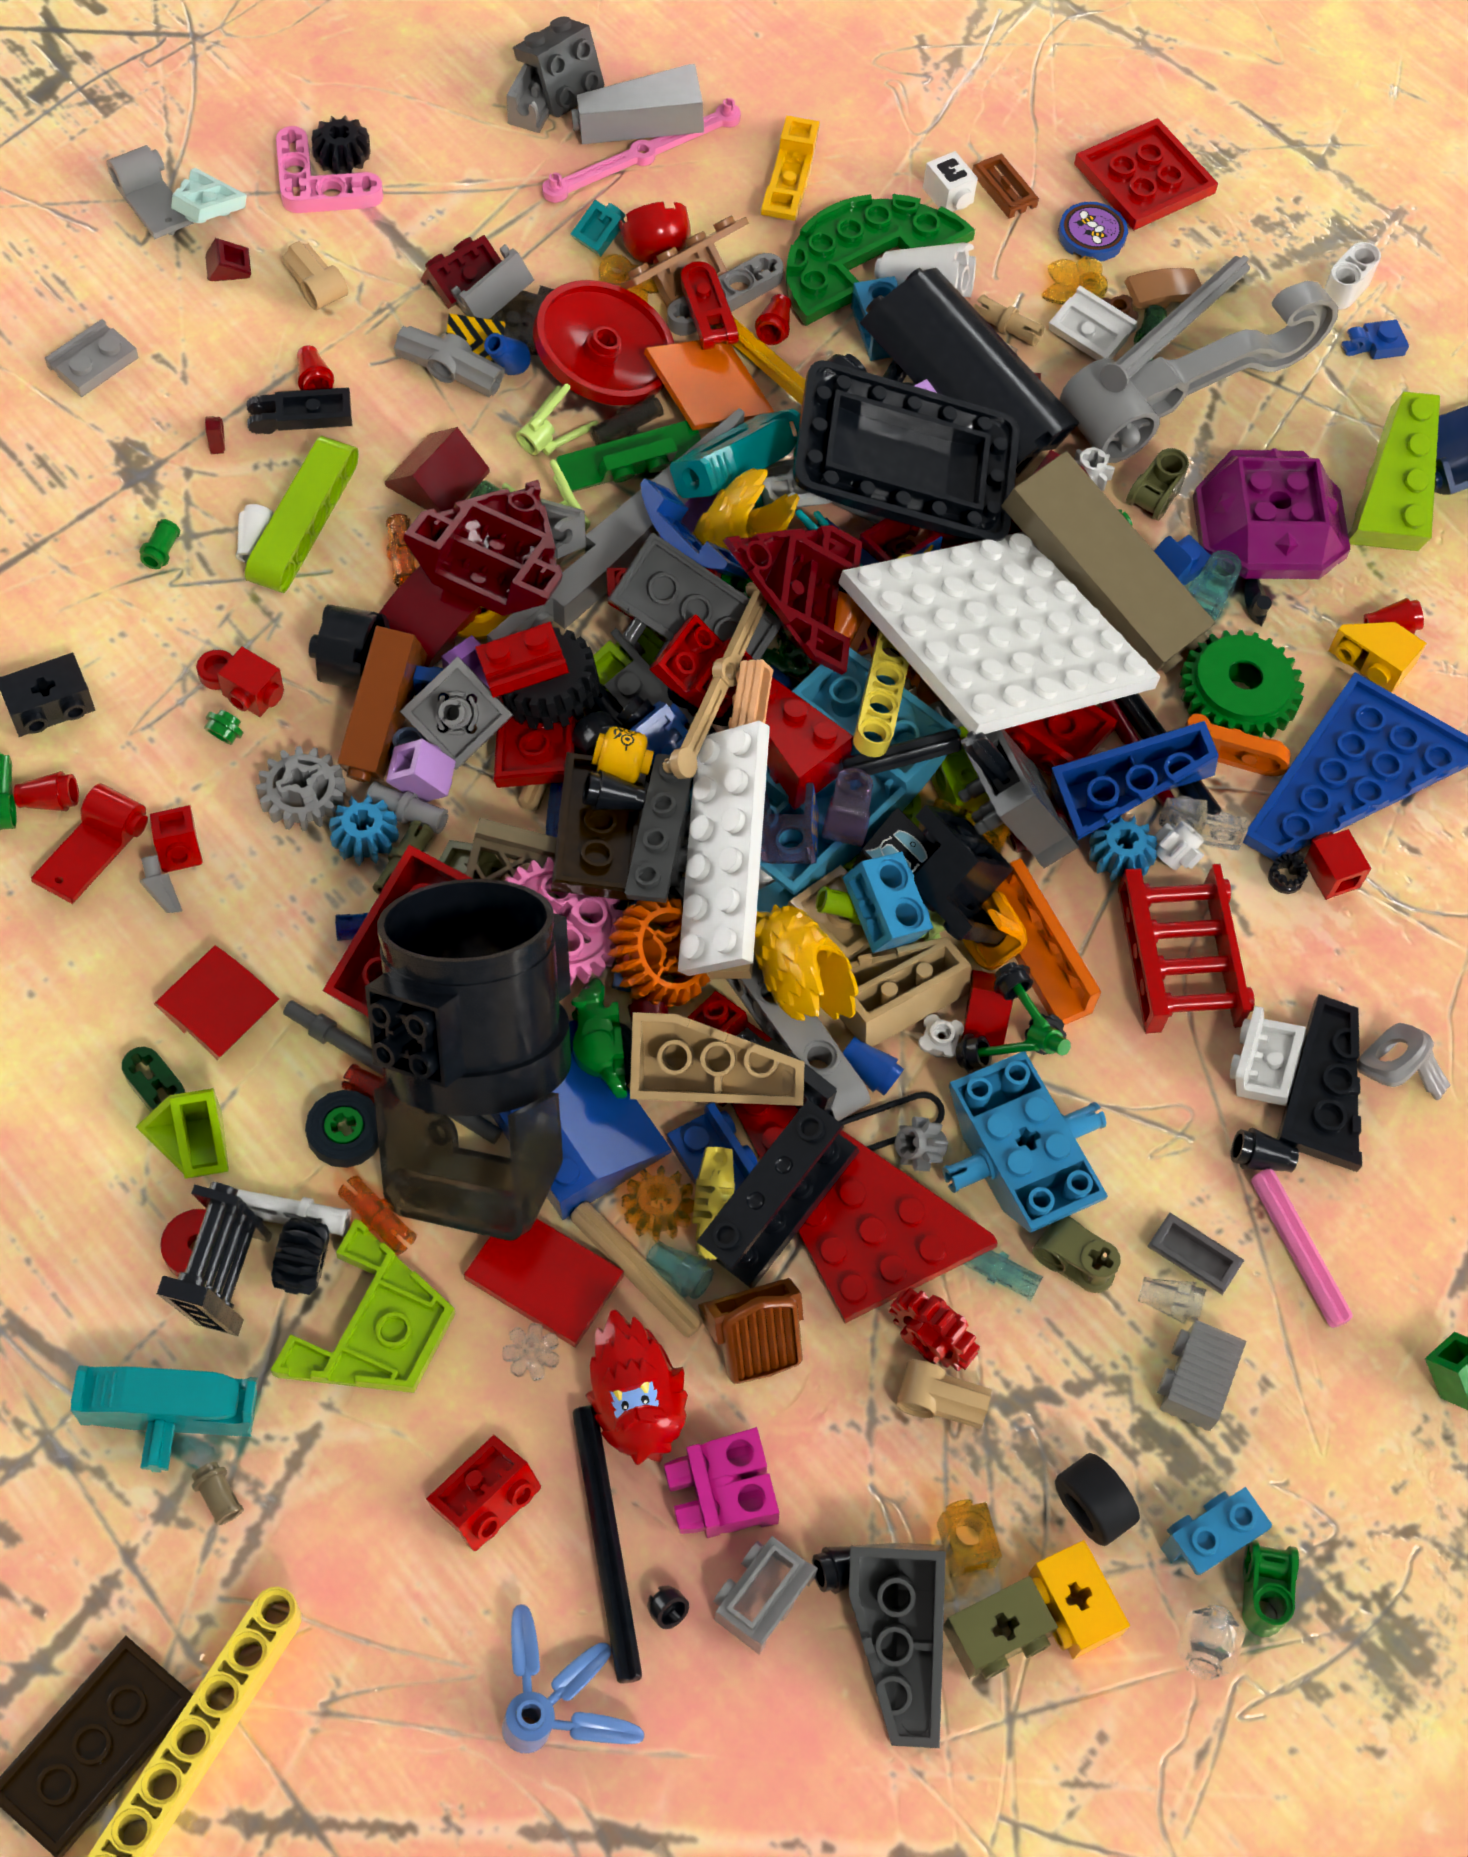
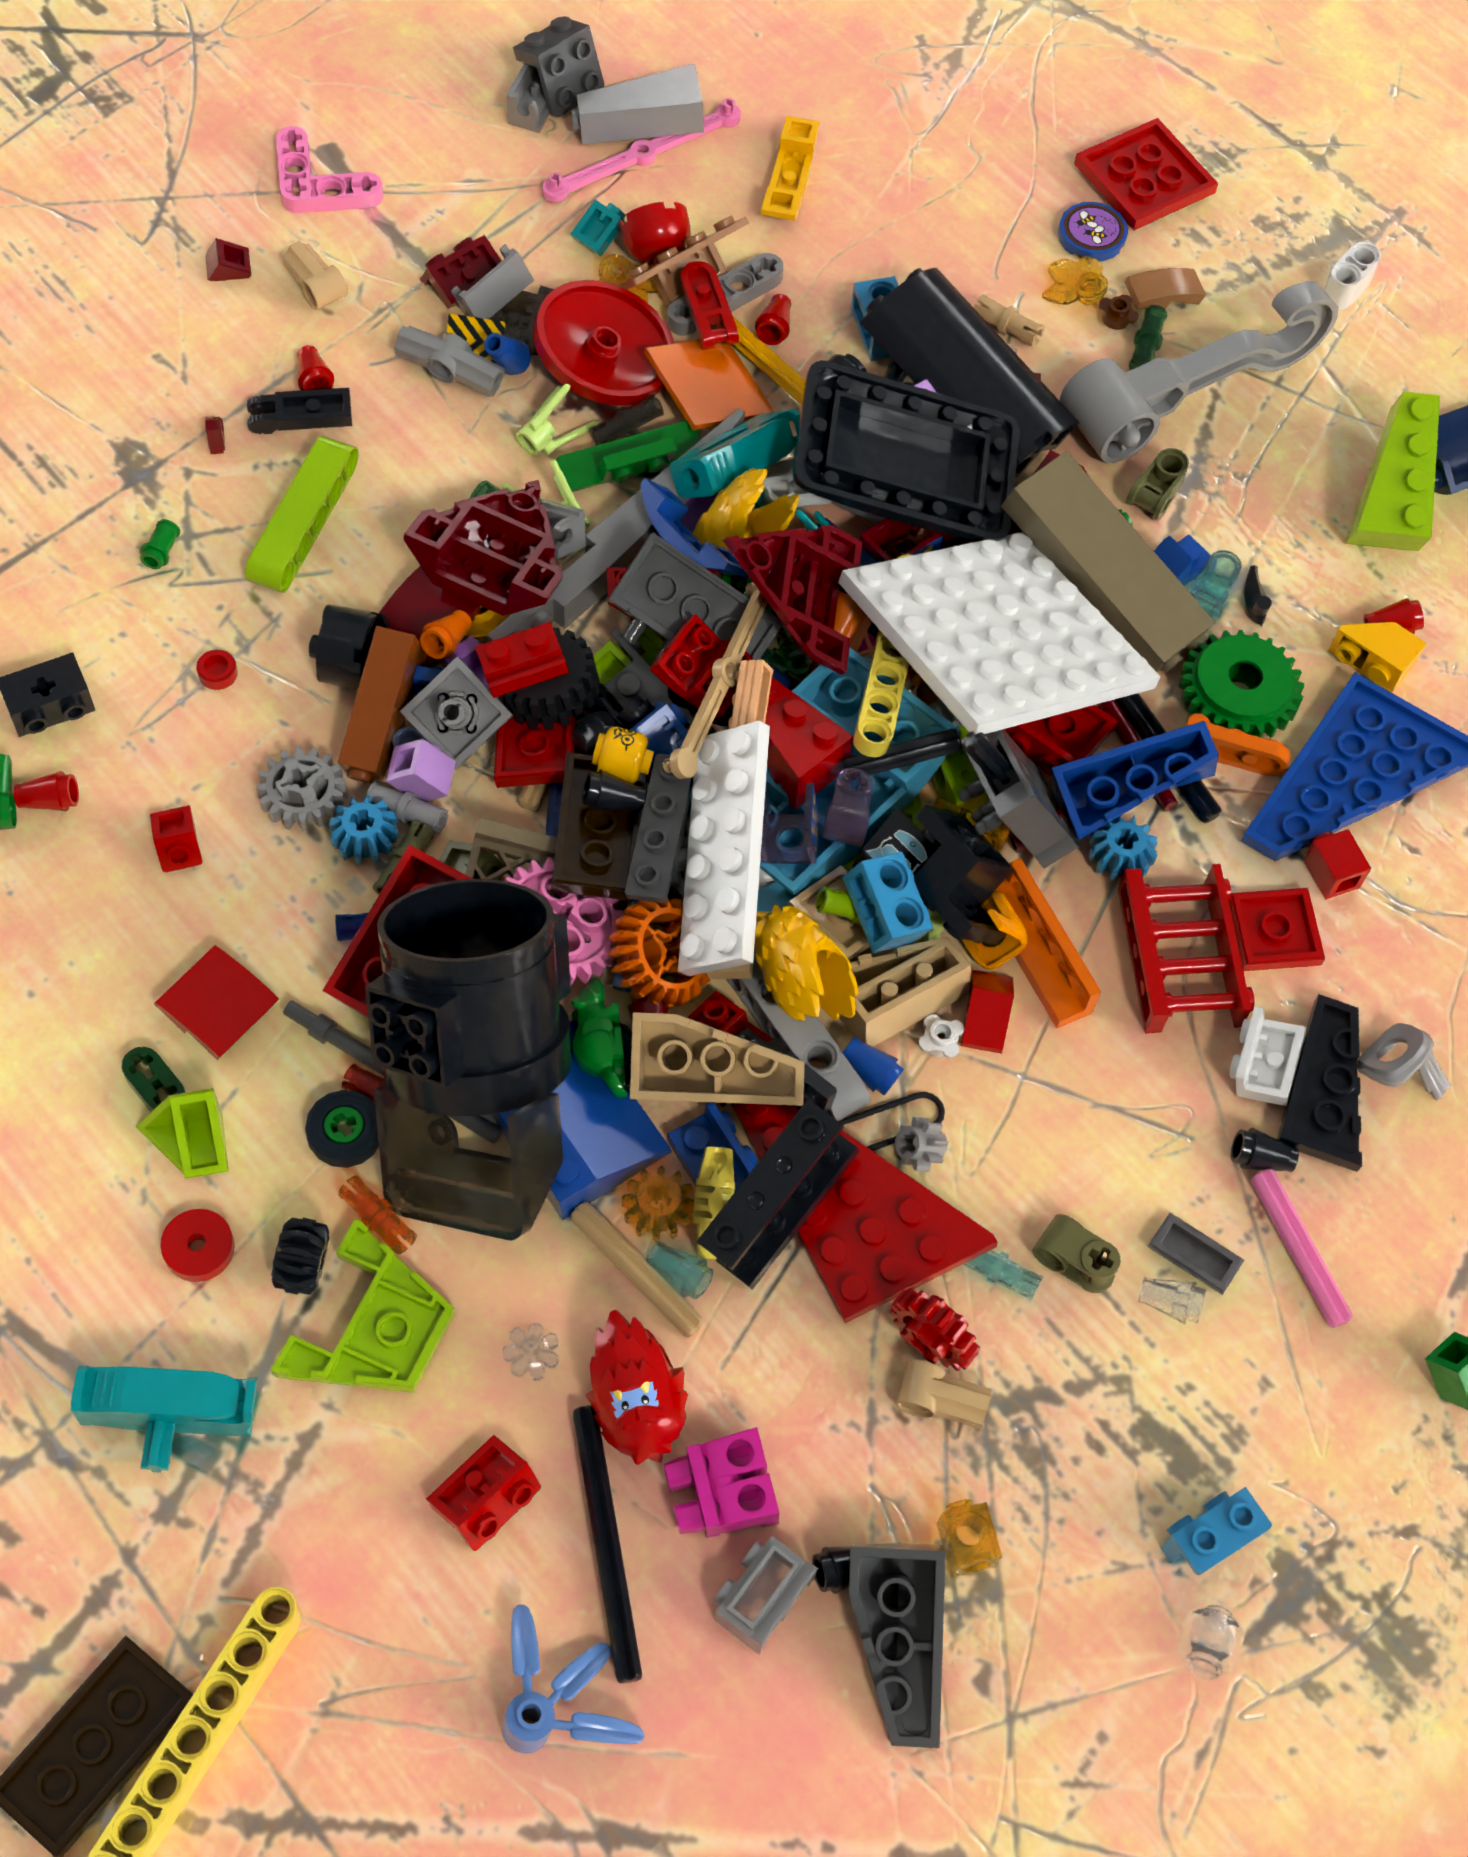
red door [31,783,148,904] -> none
light grey plate [45,319,139,397] -> none
light grey door [107,145,194,239] -> none
light grey bar [140,855,182,913] -> none
black fence [156,1182,272,1336] -> none
light aqua wing [171,168,247,223] -> none
dark tan pin [192,1461,244,1525] -> none
green plate [204,709,244,745] -> none
red brick [217,646,284,717] -> none
white cone [236,504,274,563] -> none
white pin [237,1189,352,1237] -> none
black gear [311,115,371,174] -> none
dark red slope [385,427,490,513] -> none
clear orange pin [386,514,416,588] -> none
red tile [464,1204,624,1348] -> none
black hinge [647,1586,689,1629] -> none
dark orange piece [698,1278,804,1384] -> none
green plate [786,194,975,326] -> none
white cone [874,242,976,297] -> none
white brick [923,151,978,212] -> none
dark azure slope [942,1051,1108,1233] -> none
olive brick [943,1576,1058,1680] -> none
plant [956,962,1071,1073] -> none
dark orange tile [972,153,1039,218] -> none
yellow brick [1028,1540,1130,1659] -> none
white plate [1049,286,1138,360] -> none
black tyre [1055,1453,1140,1546] -> none
white gear [1074,447,1115,491] -> none
light grey axle [1100,255,1250,392] -> none
white gear [1154,821,1204,870] -> none
light grey brick [1157,1320,1246,1431] -> none
clear slope [1159,796,1248,851] -> none
magenta piece [1193,448,1351,579] -> none
green piece [1242,1540,1299,1637] -> none
black bush [1268,853,1308,894] -> none
blue plate [1341,319,1409,360] -> none
none -> orange cone [420,610,472,659]
none -> red tile [1229,888,1325,971]

